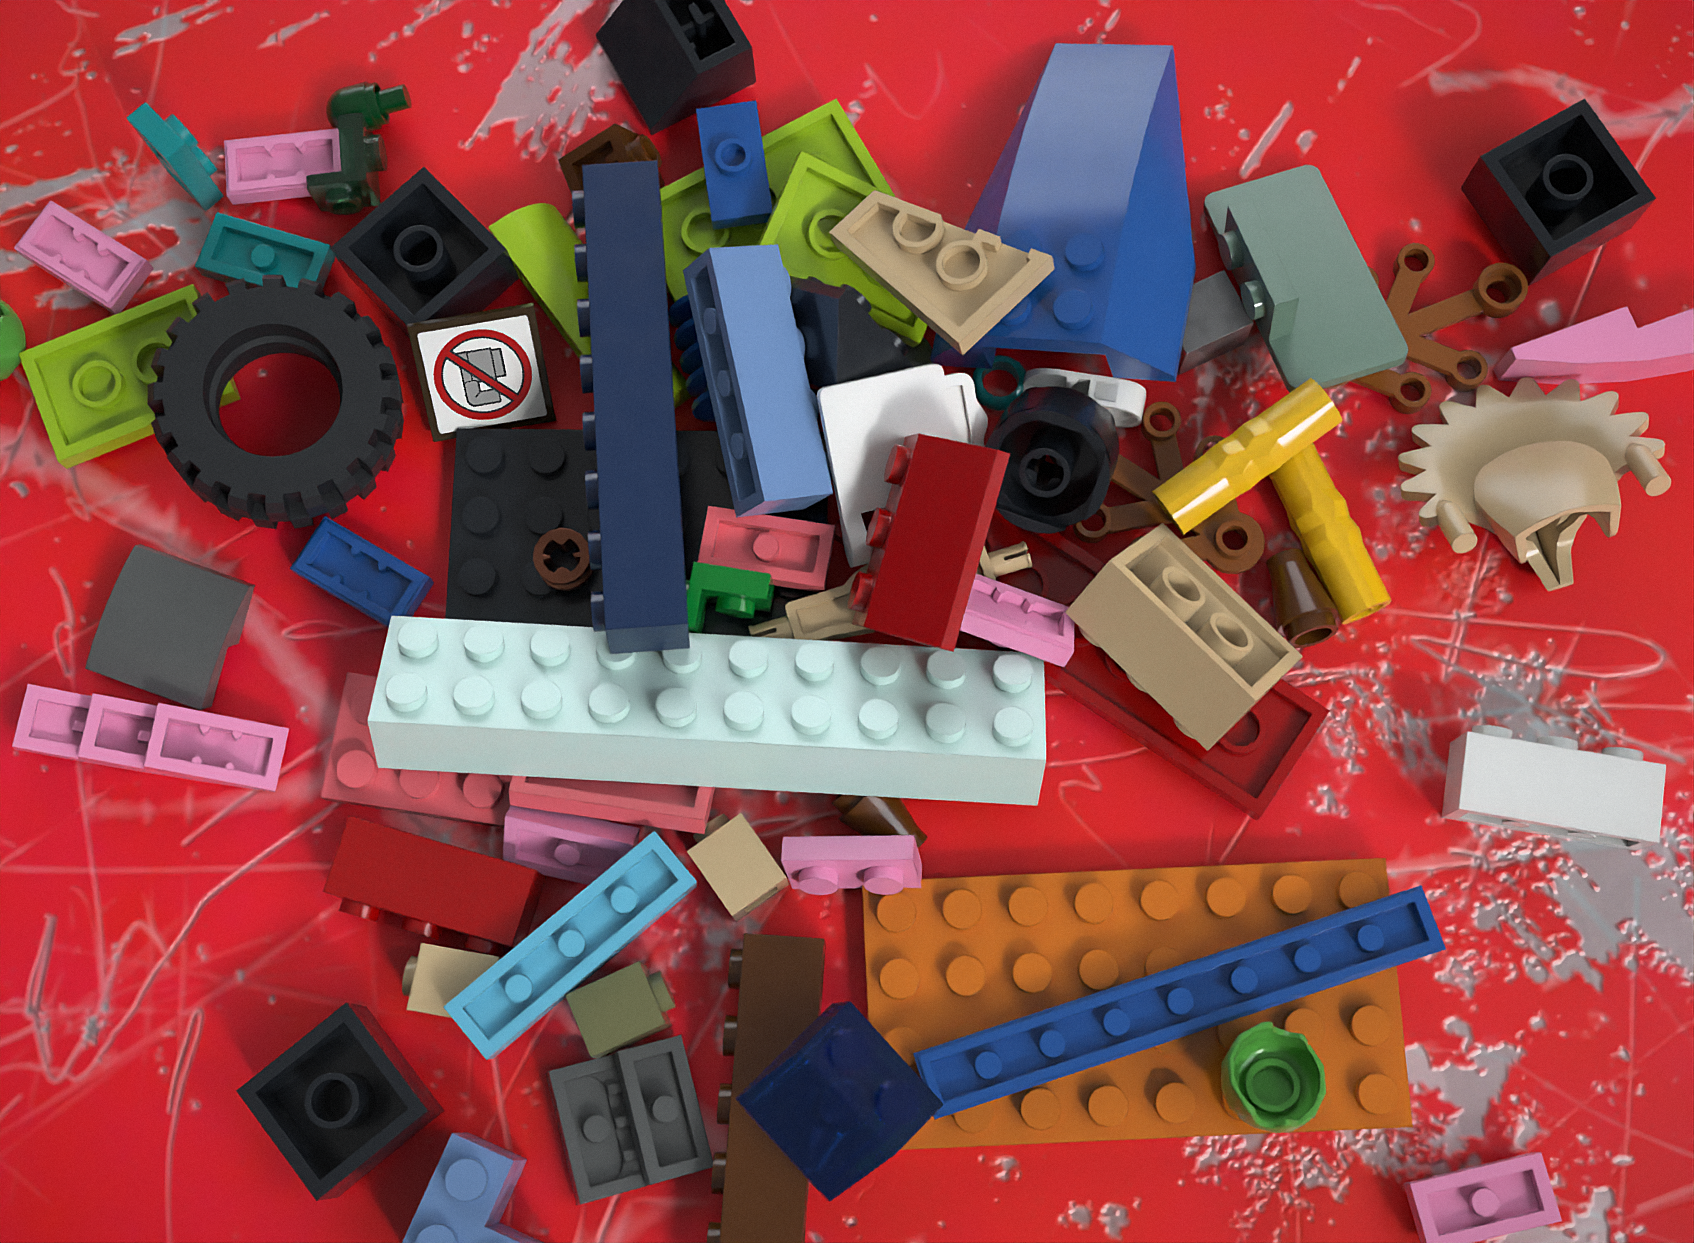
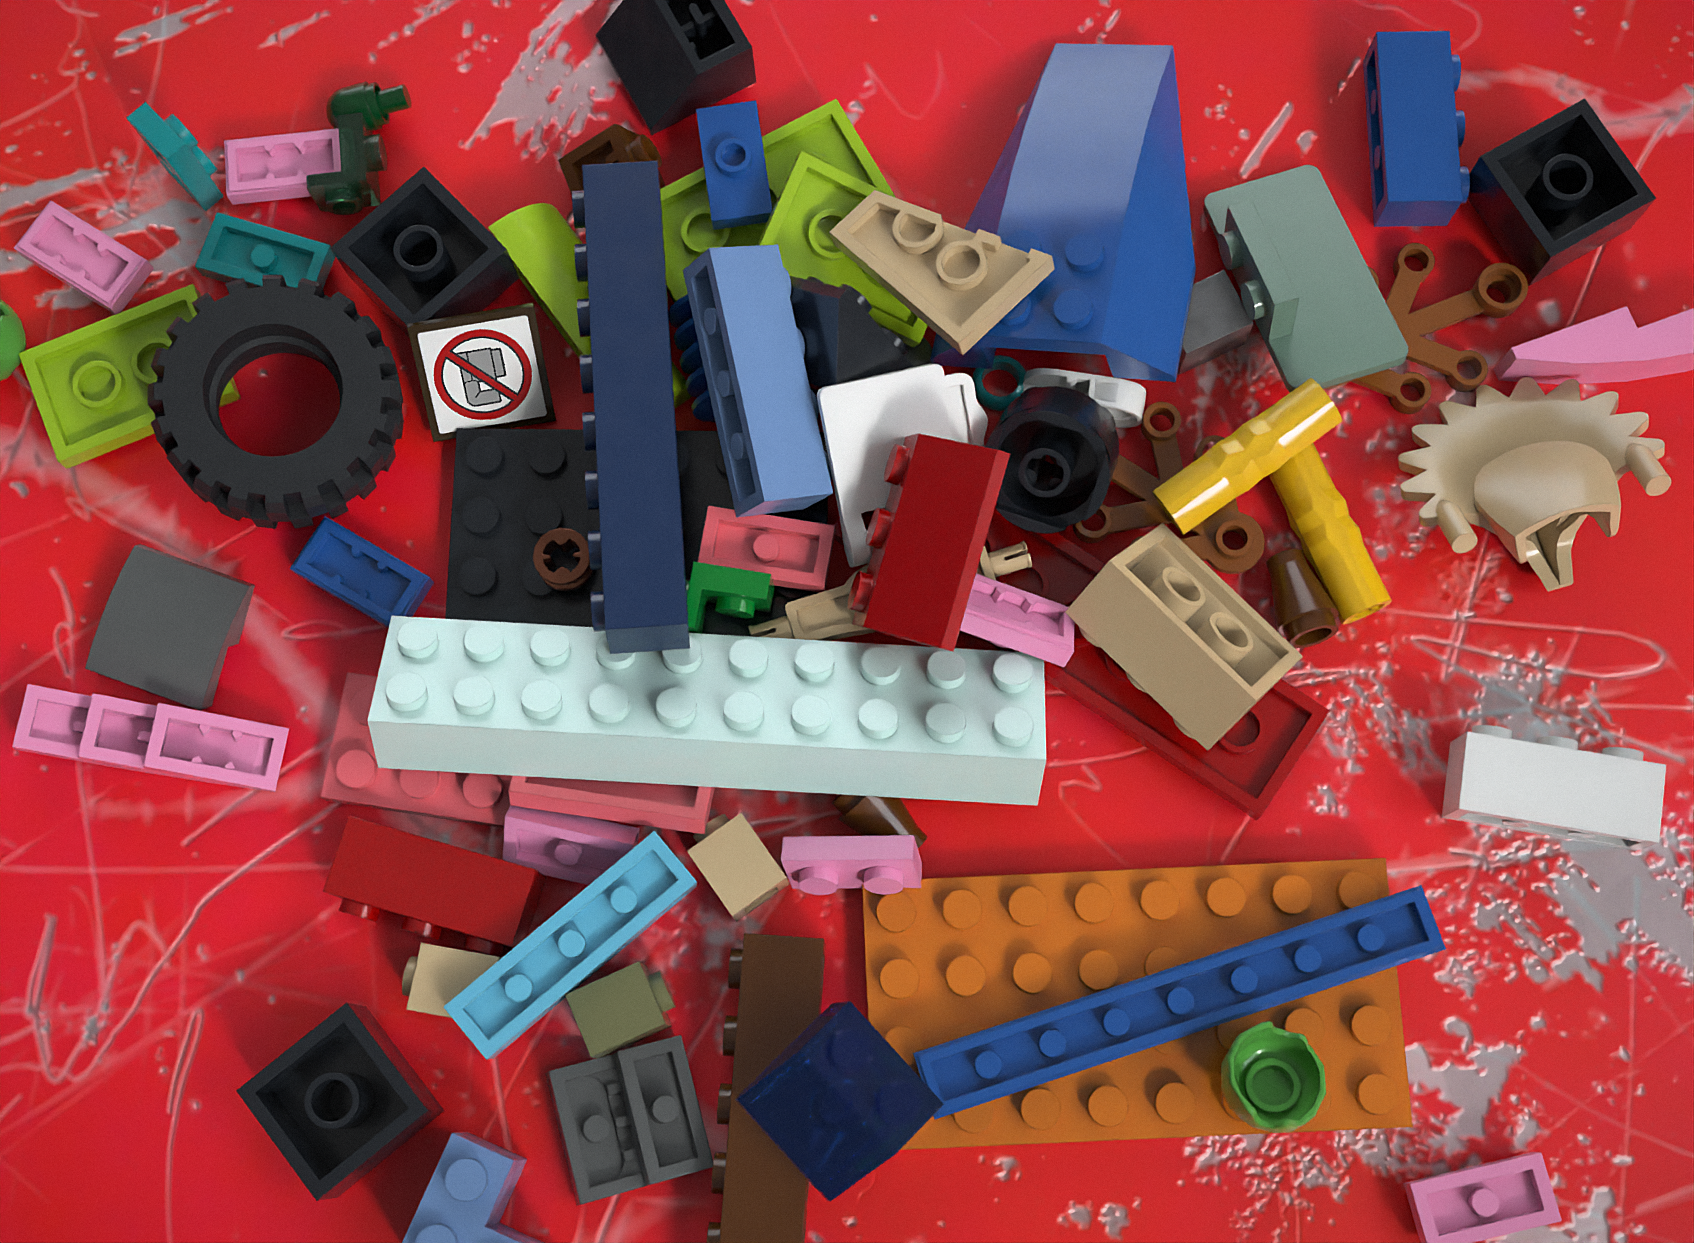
none -> blue brick [1363,31,1470,227]

